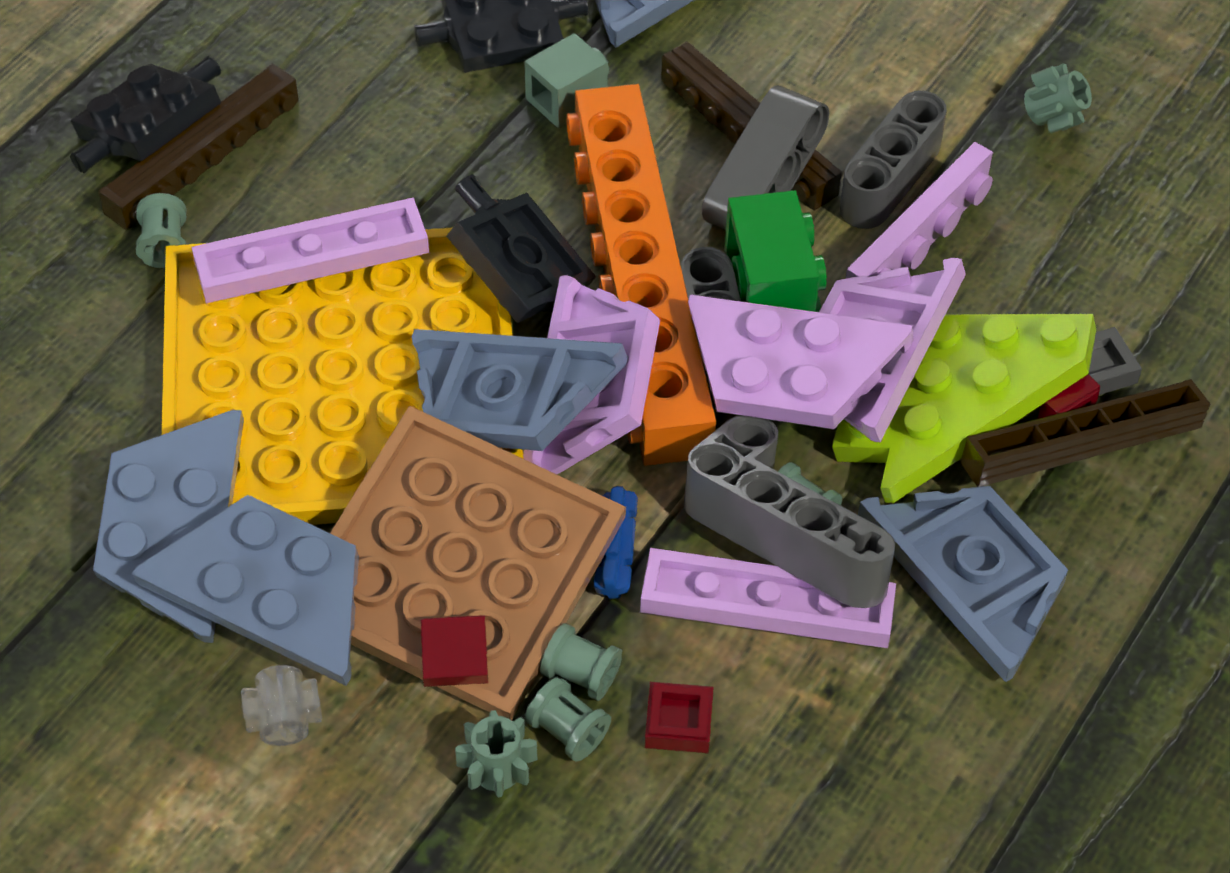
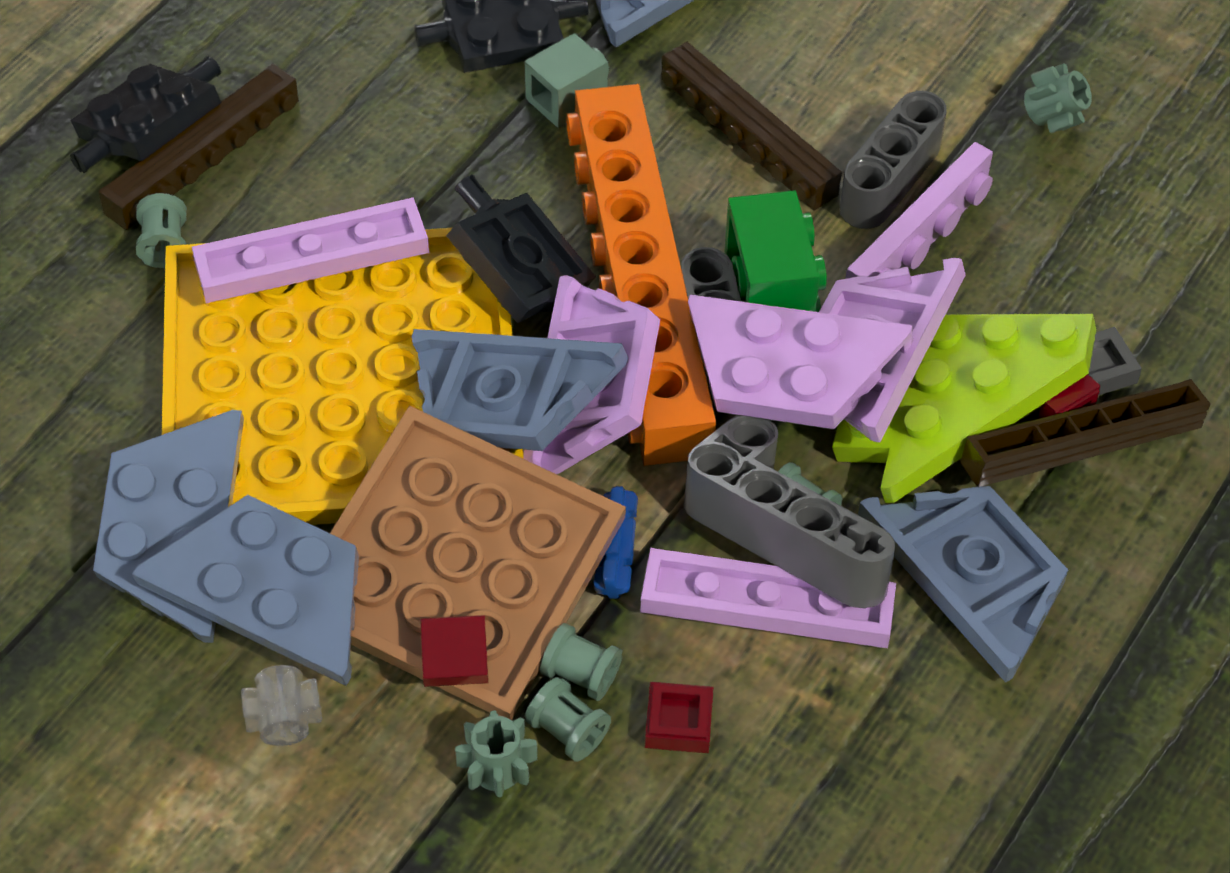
dark grey beam [702,85,829,230] -> none

